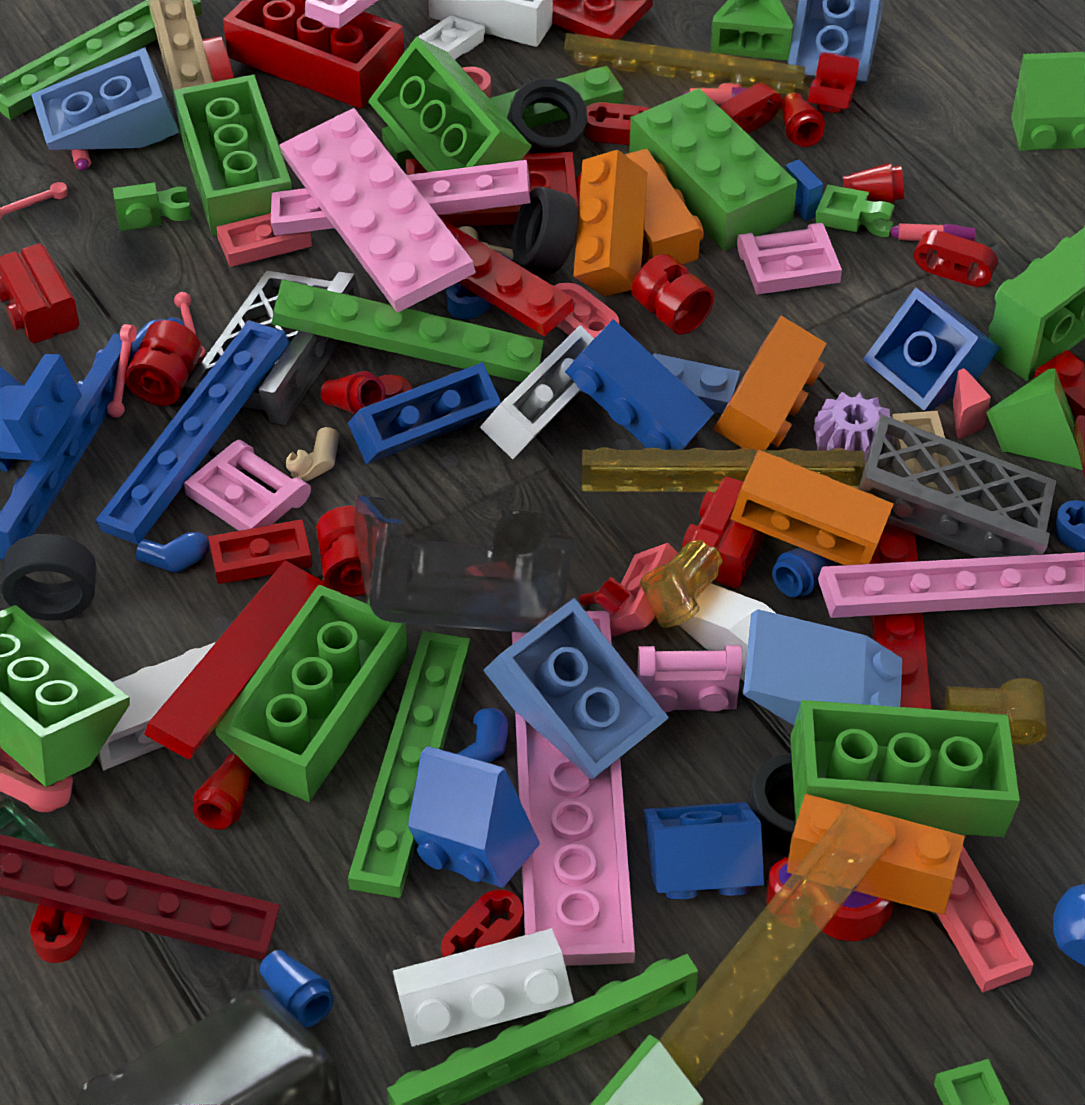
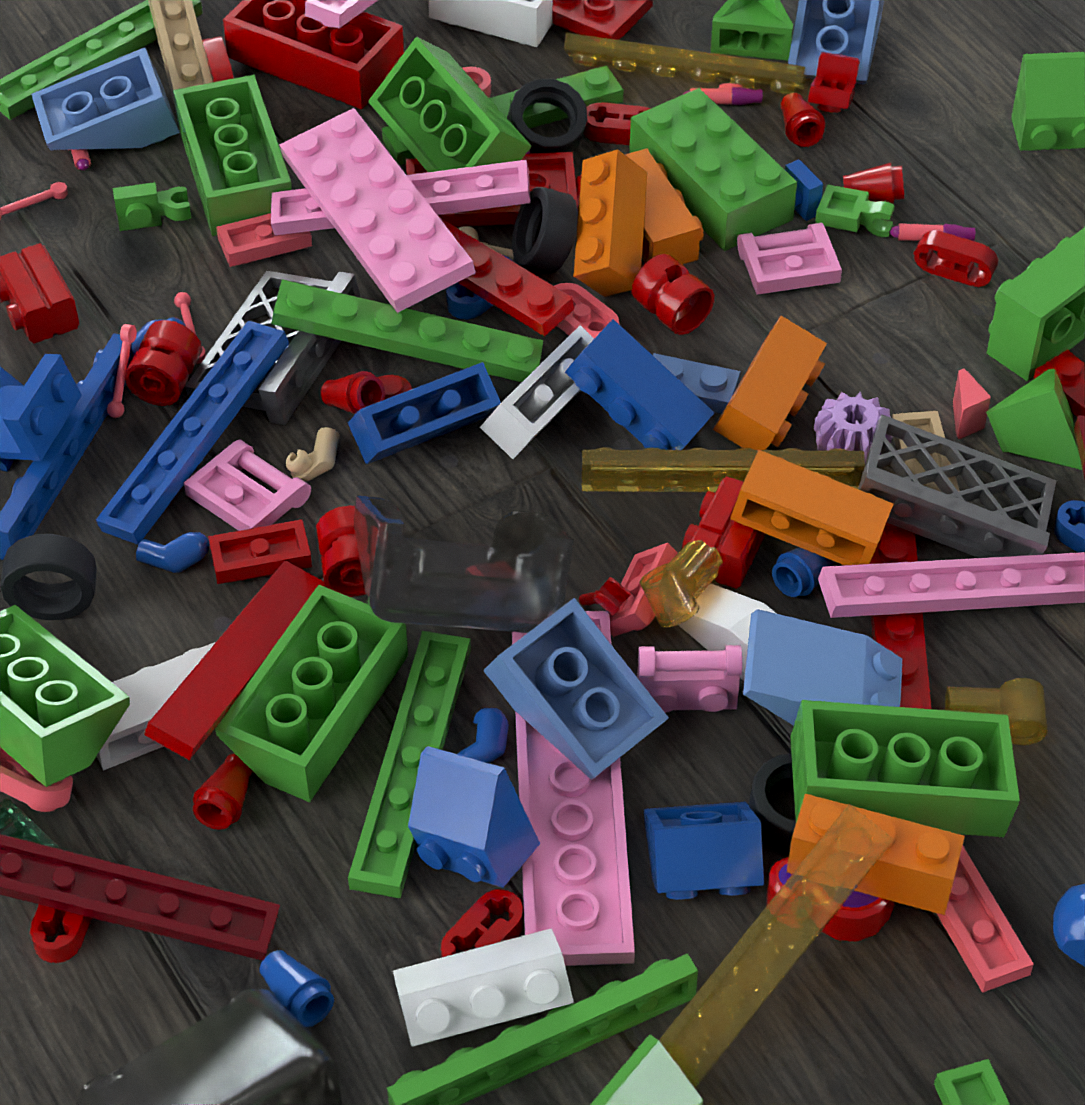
white plate [419,15,485,60] -> none
red beam [719,82,782,134] -> none
blue slope [863,287,1001,411] -> none

